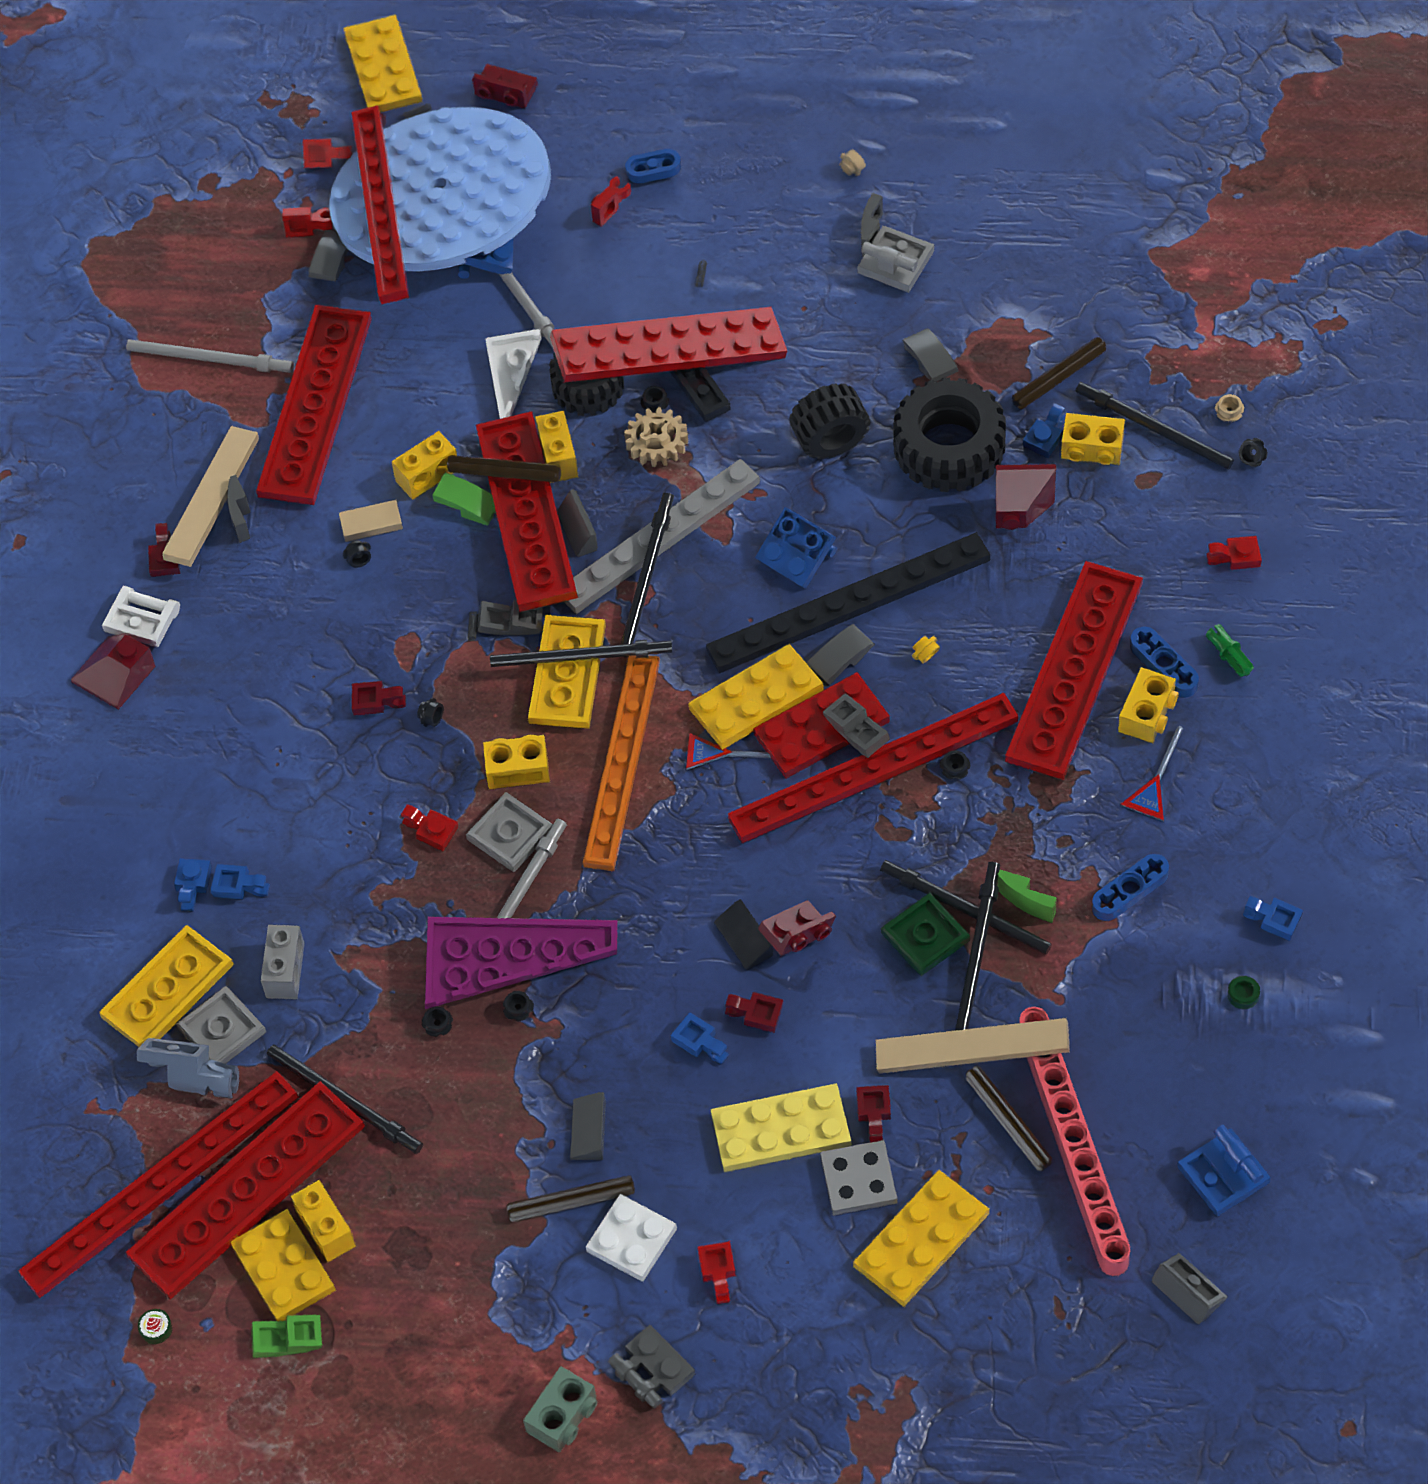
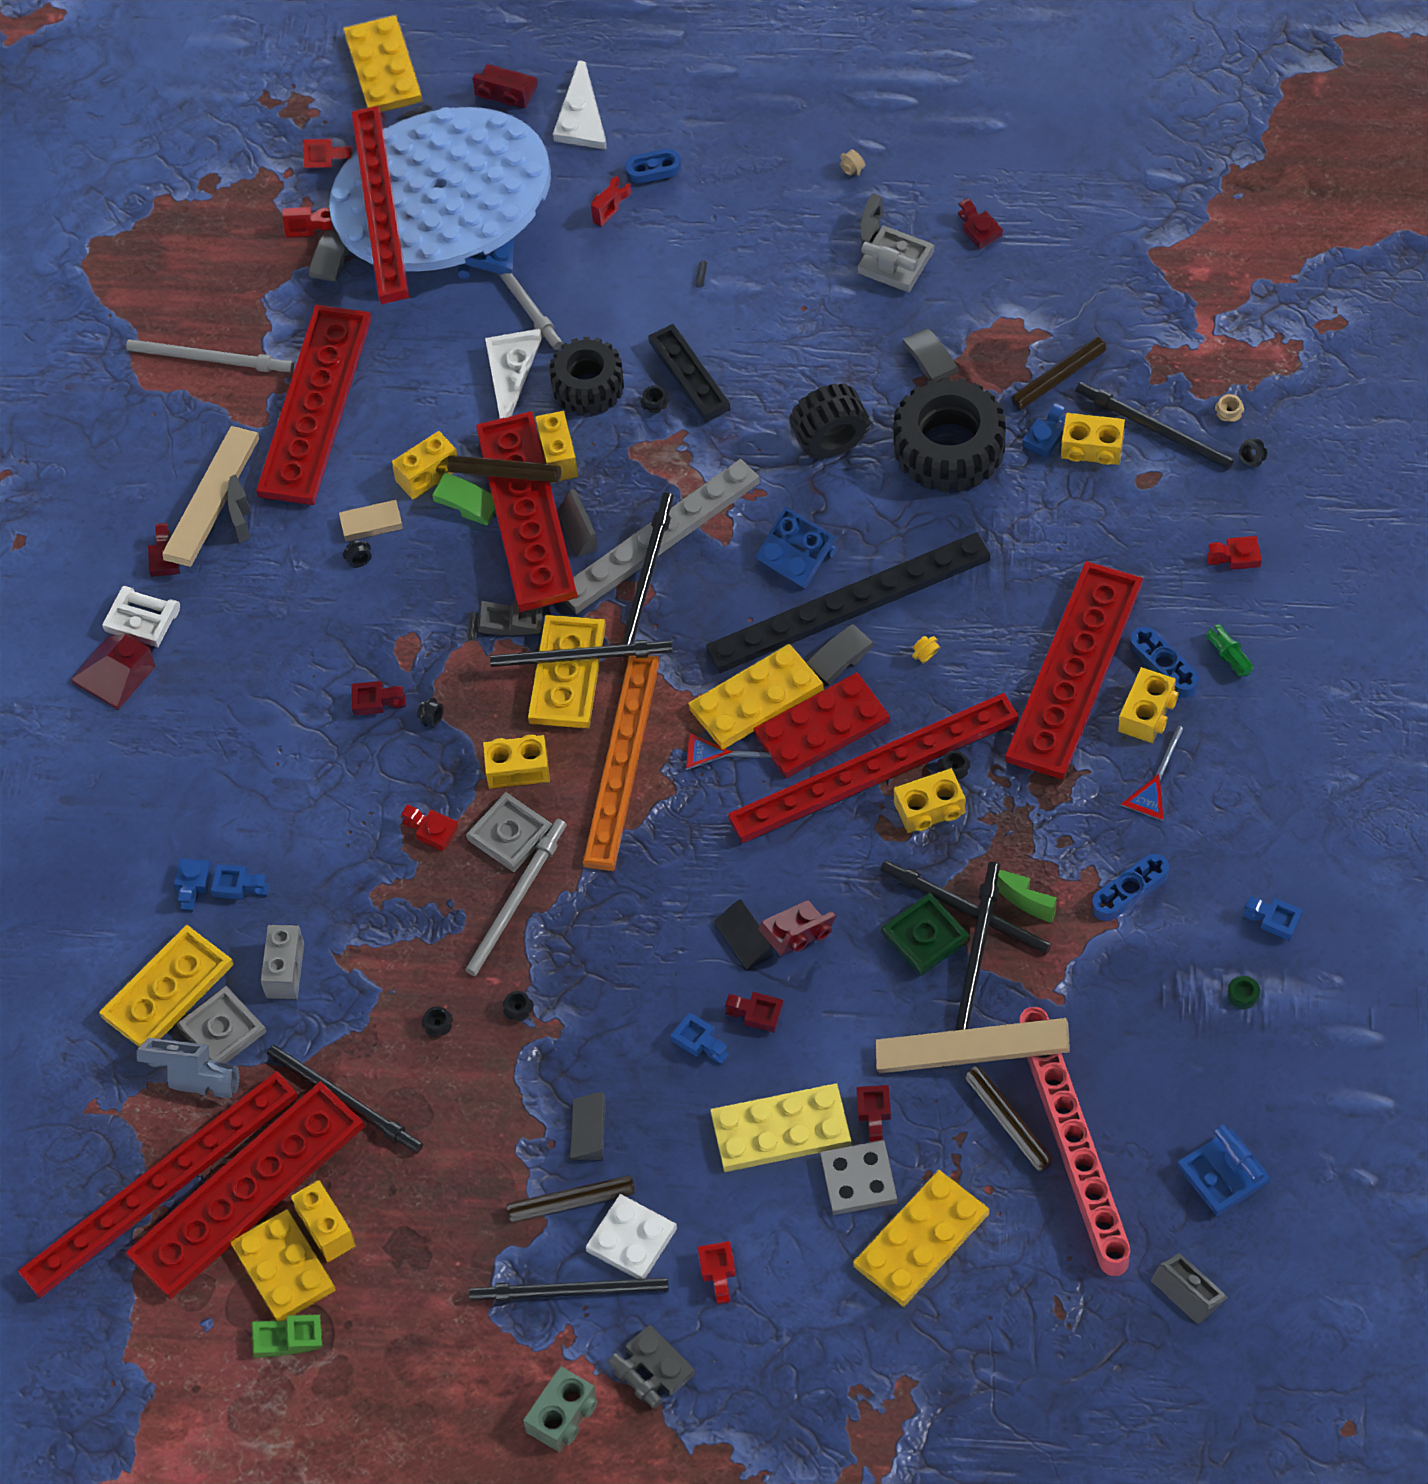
tile [138,1309,173,1344] -> none
magenta wing [425,917,617,1009] -> none
red plate [550,307,787,382] -> none
tan gear [624,407,689,467] -> none
dark grey slope [823,693,890,758] -> none
slope [995,464,1056,530] -> none
none -> black bar [469,1278,669,1303]
none -> white wing [553,61,606,150]
none -> yellow brick [894,768,966,833]
none -> dark red plate [958,198,1003,249]

